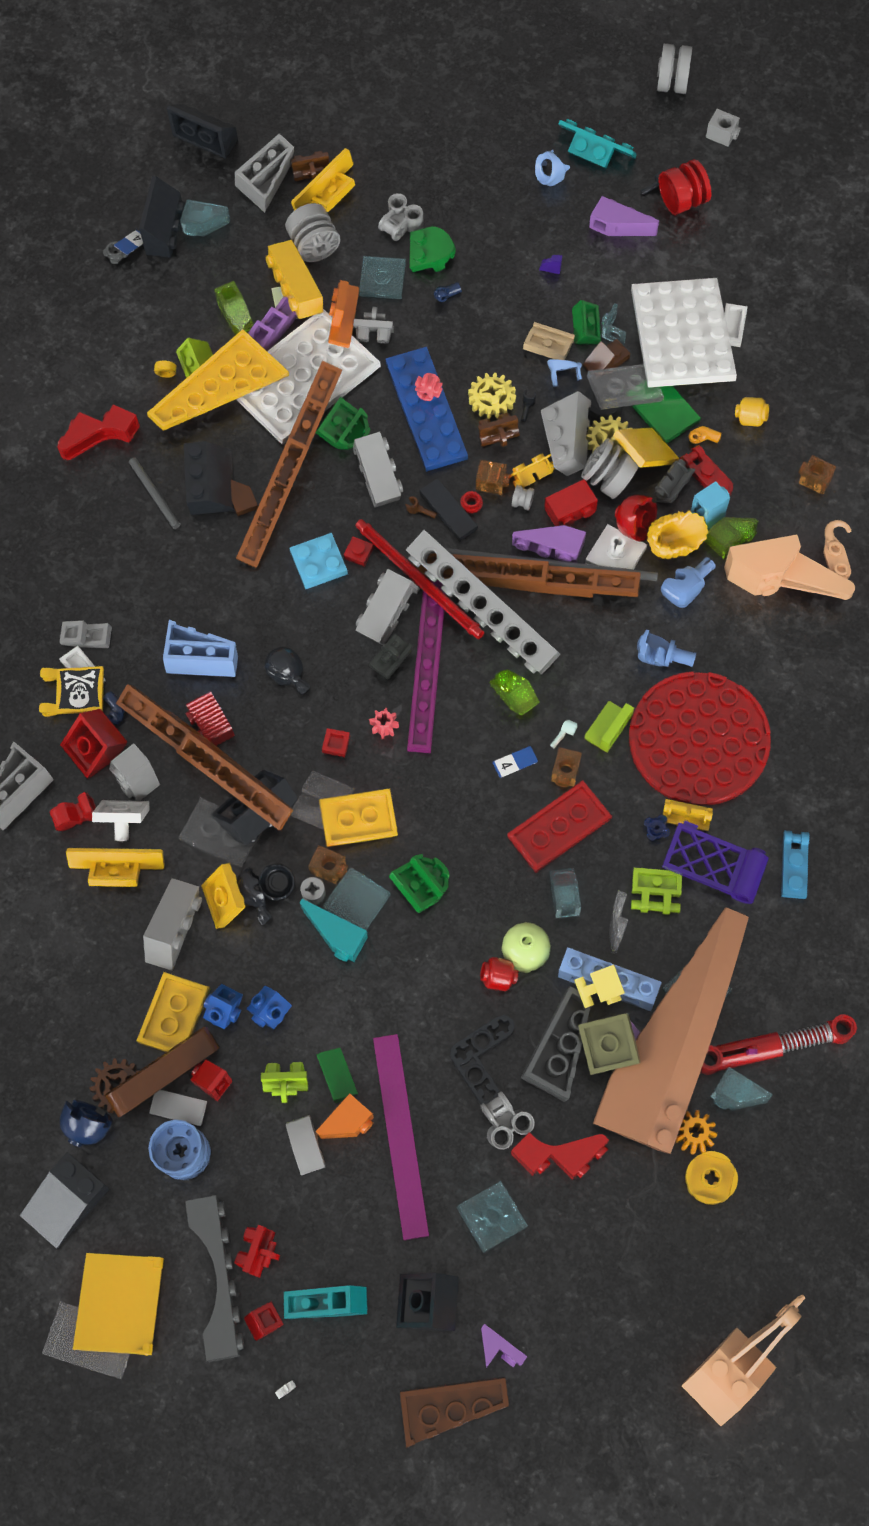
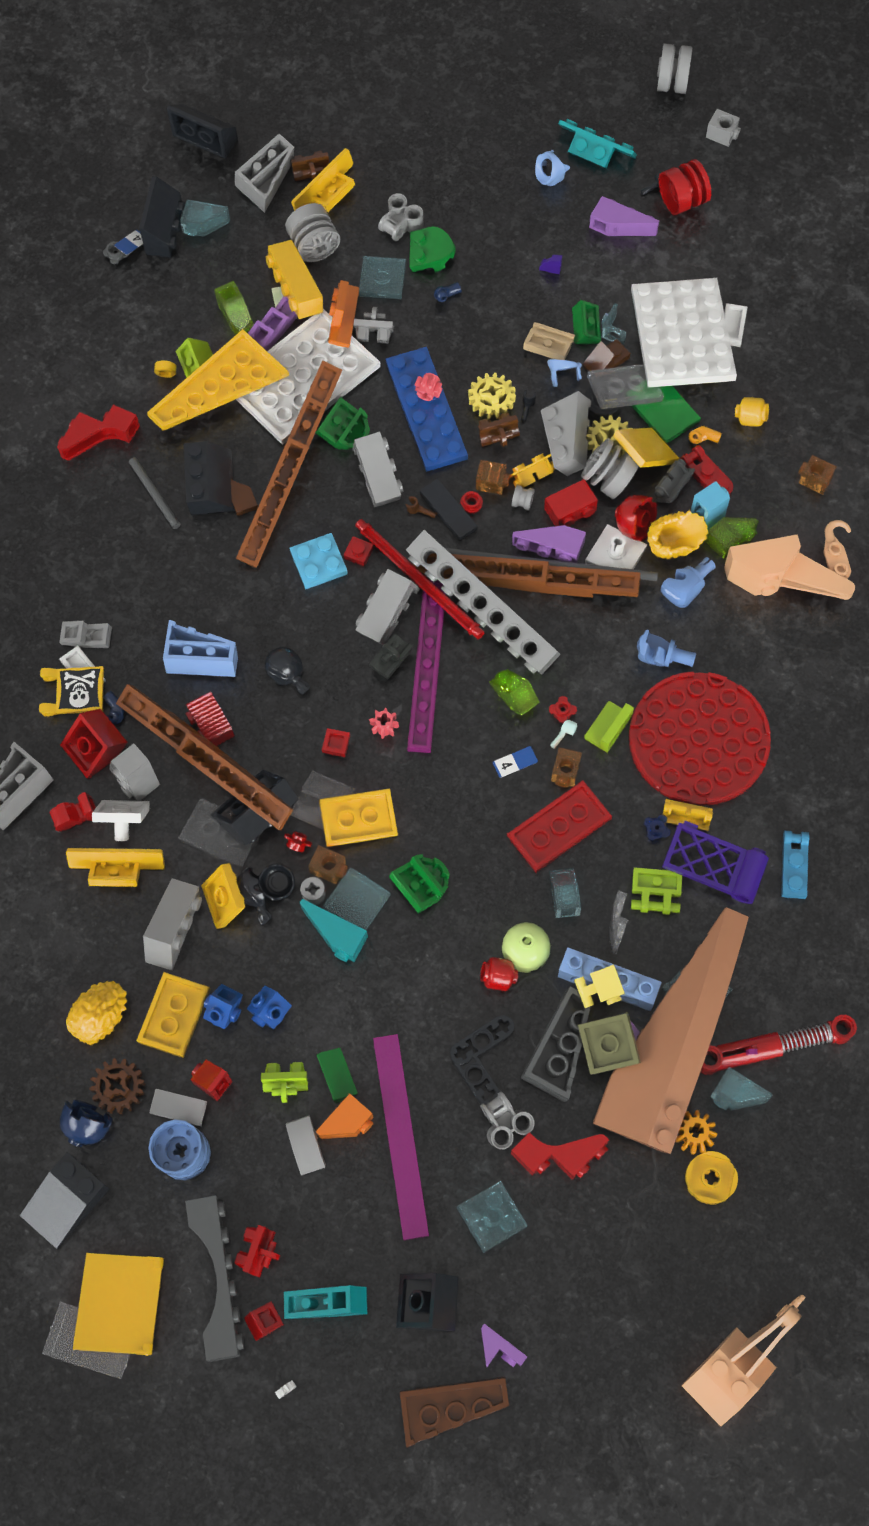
reddish brown beam [104,1026,220,1117] -> none
none -> yellow piece [66,981,127,1045]
none -> red plate [284,831,312,852]
none -> red plate [549,696,577,723]

